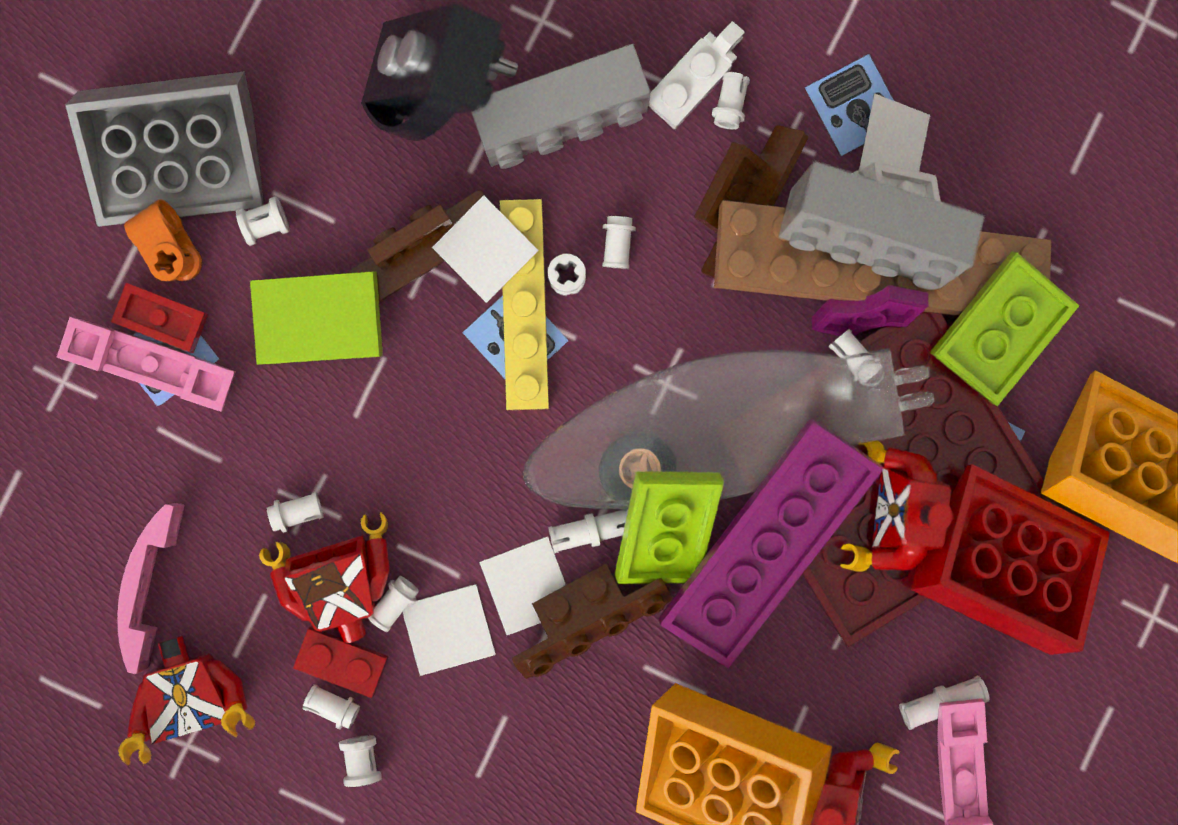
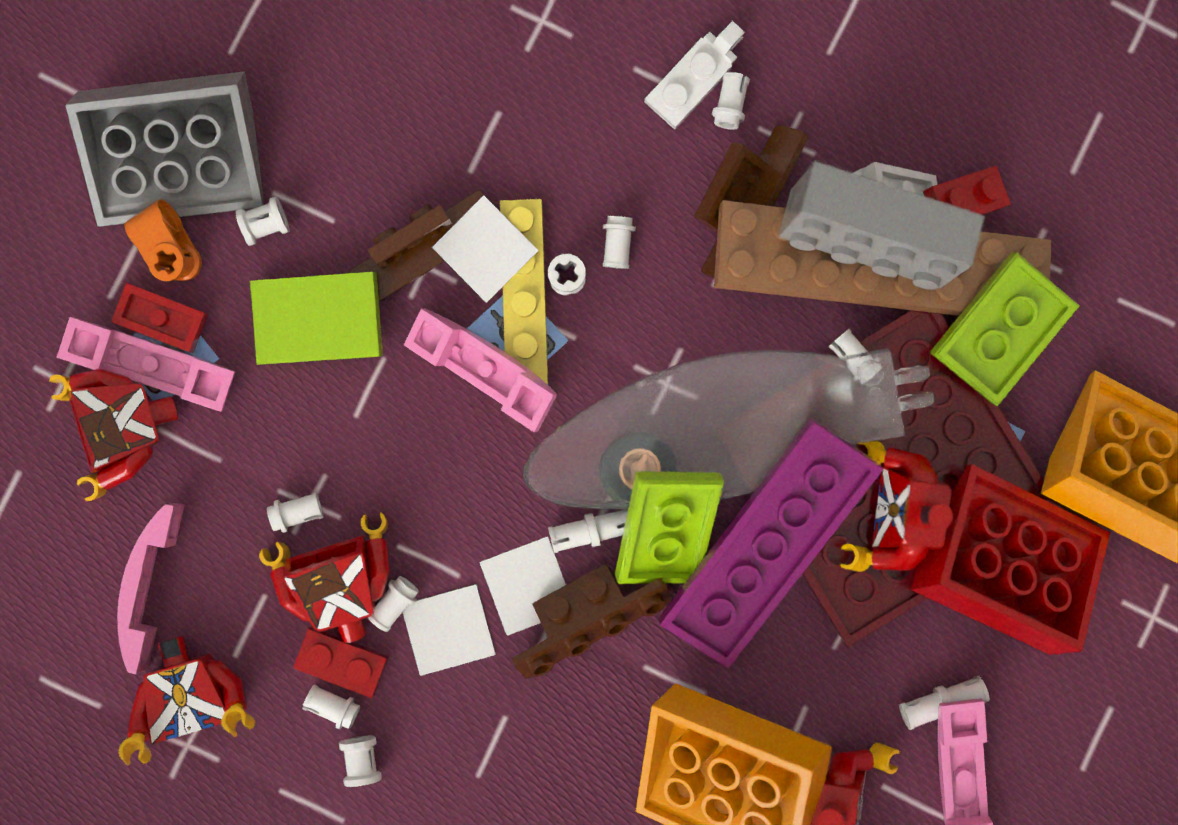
black piece [361,3,518,141] -> none
light grey brick [472,44,650,169] -> none
sticker [805,54,894,156] -> none
magenta tile [812,285,929,336] -> none
white sticker [859,93,930,172] -> none
none -> torso [49,369,178,501]
none -> bright pink slope [404,308,557,432]
none -> red plate [923,165,1011,215]

